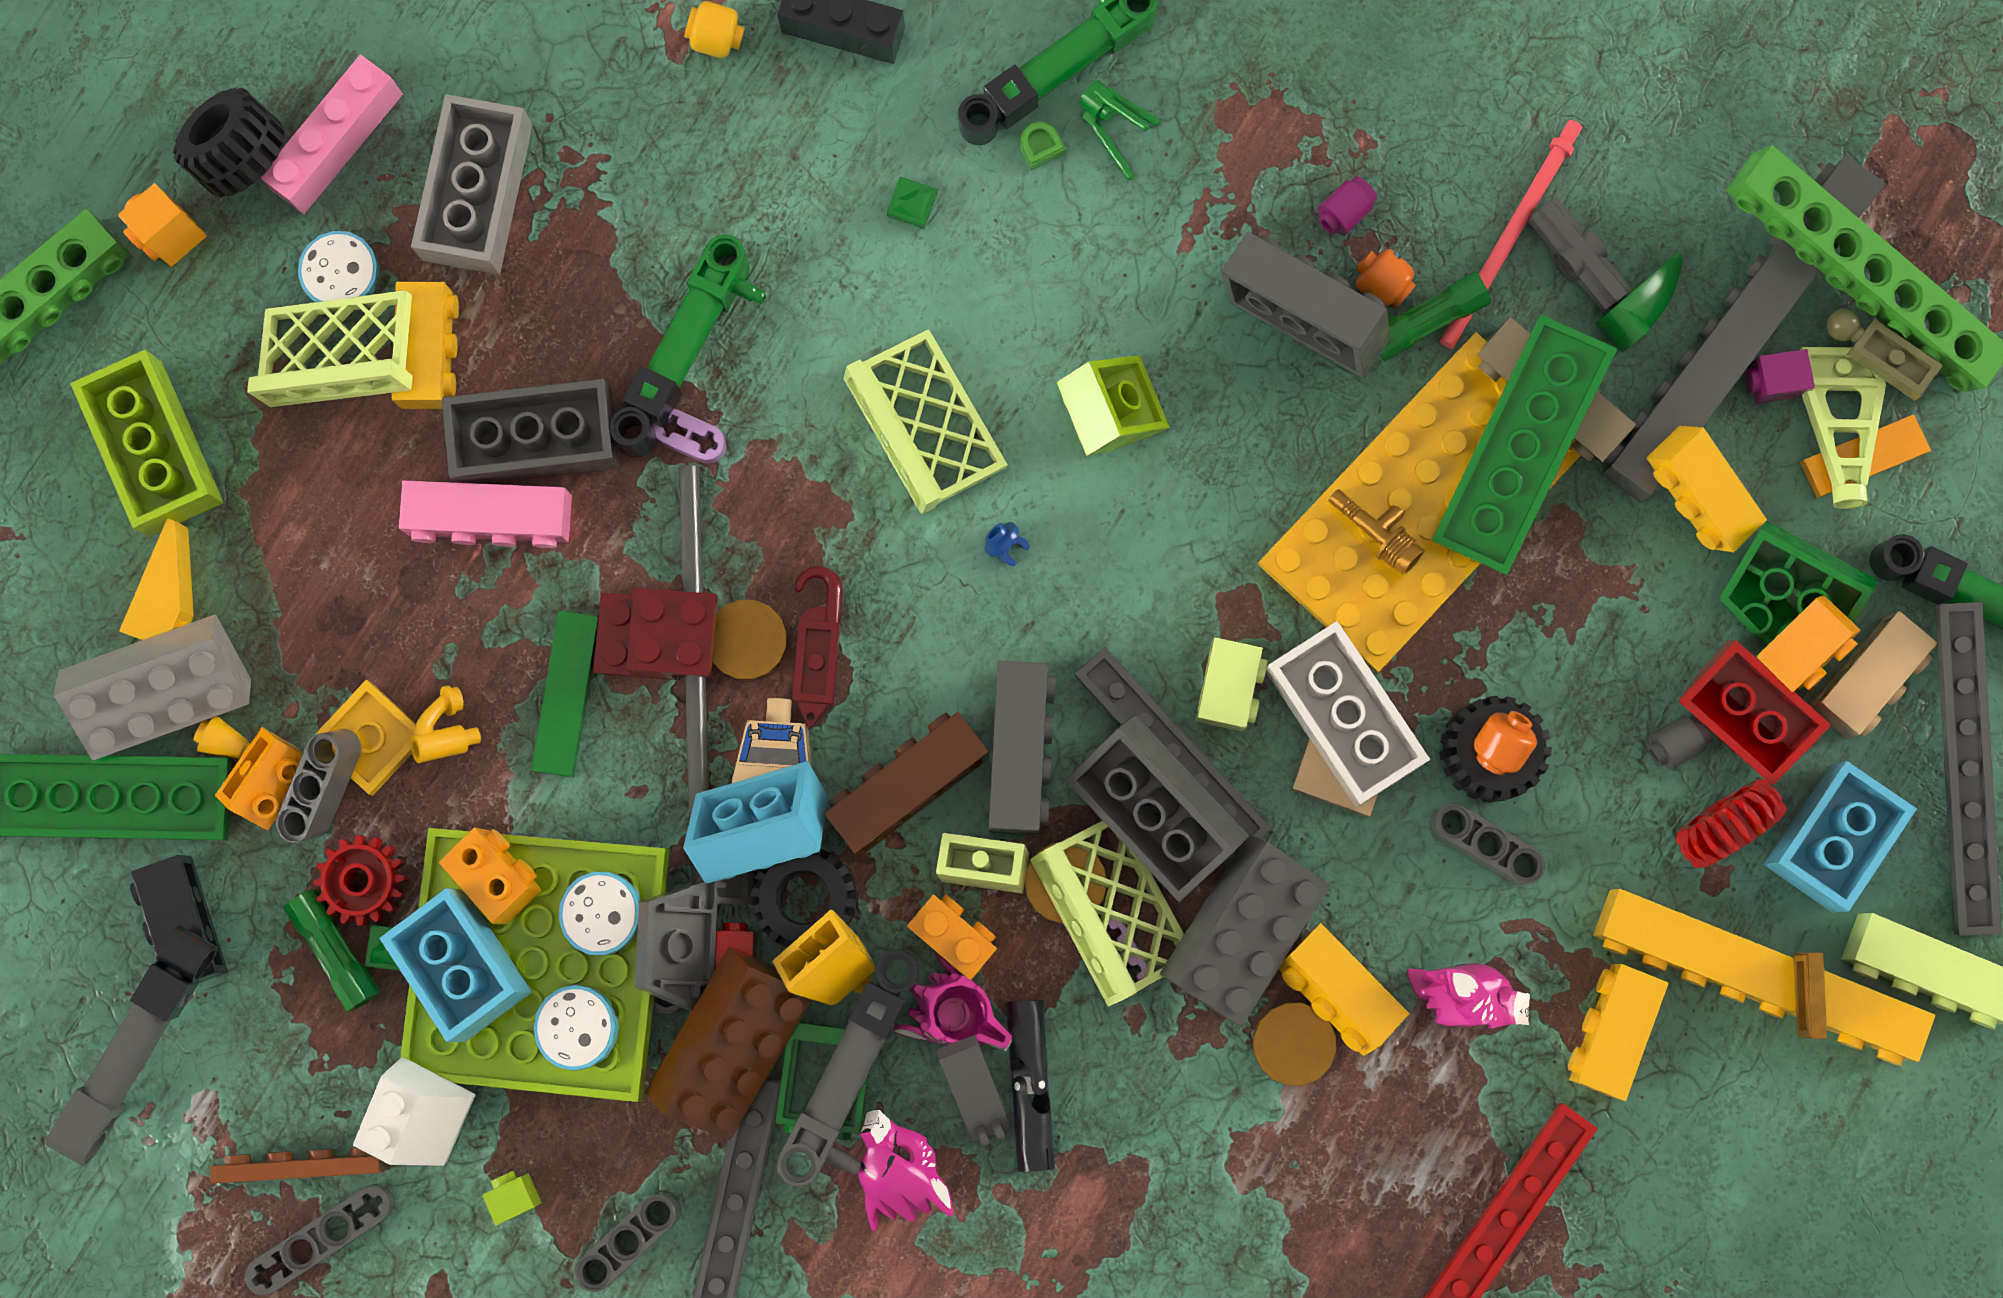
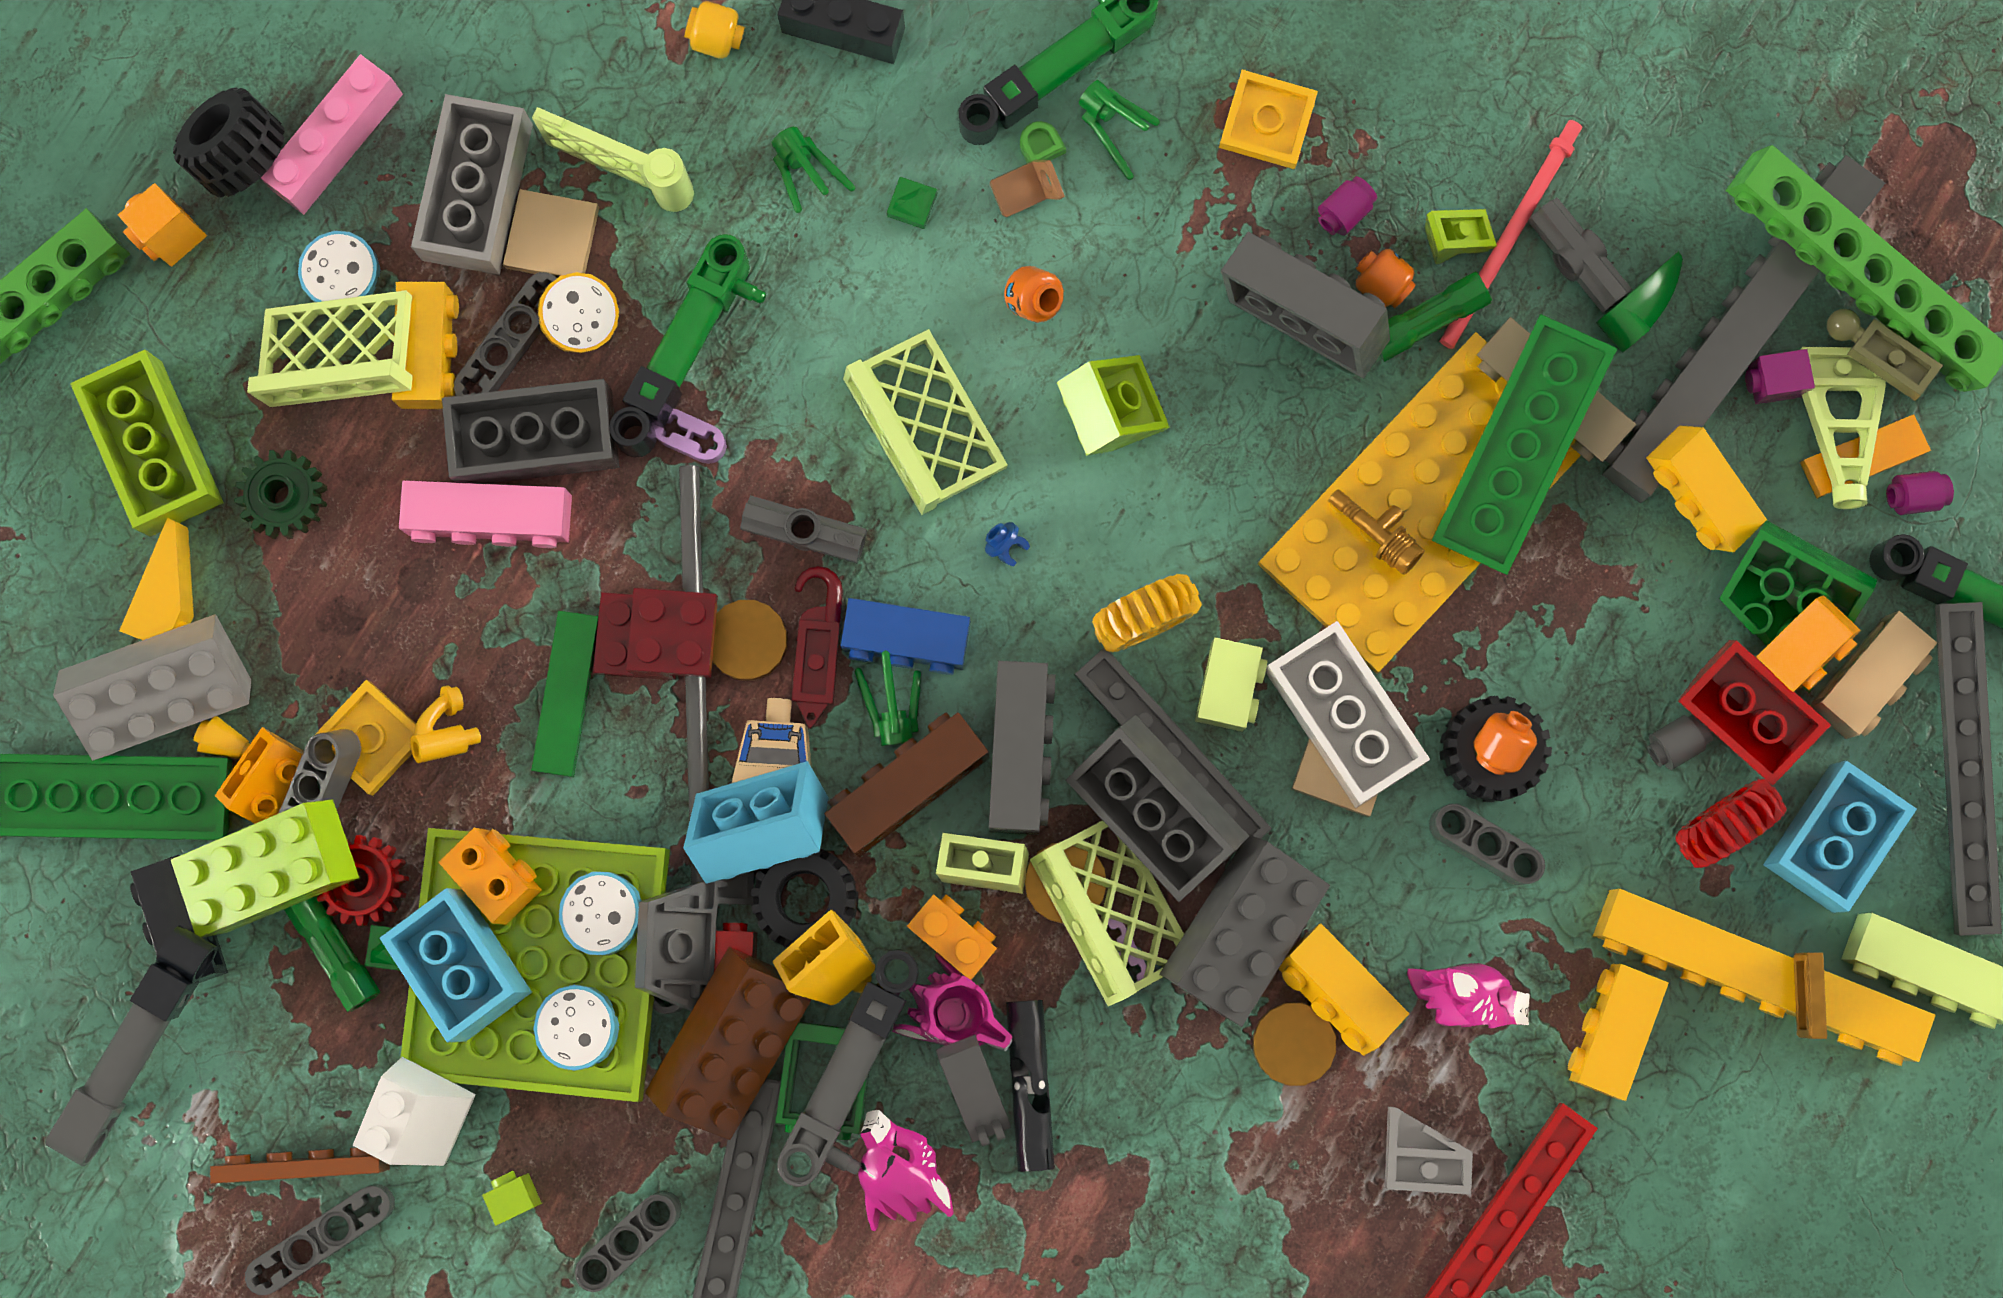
none -> lime brick [171,799,359,938]
none -> dark green gear [234,450,328,539]
none -> dark grey beam [454,272,557,396]
none -> tan tile [503,189,599,278]
none -> yellowish green piece [532,107,694,212]
none -> white tile [538,272,619,353]
none -> dark grey piece [740,495,867,564]
none -> green plant [772,126,855,213]
none -> blue brick [841,598,971,675]
none -> green plant [854,650,922,746]
none -> medium nougat bracket [990,159,1065,217]
none -> orange head [1004,266,1064,323]
none -> yellow gear [1092,574,1202,652]
none -> yellow plate [1219,70,1318,169]
none -> light grey wing [1385,1106,1473,1195]
none -> lime slope [1425,209,1497,265]
none -> magenta brick [1886,471,1954,515]

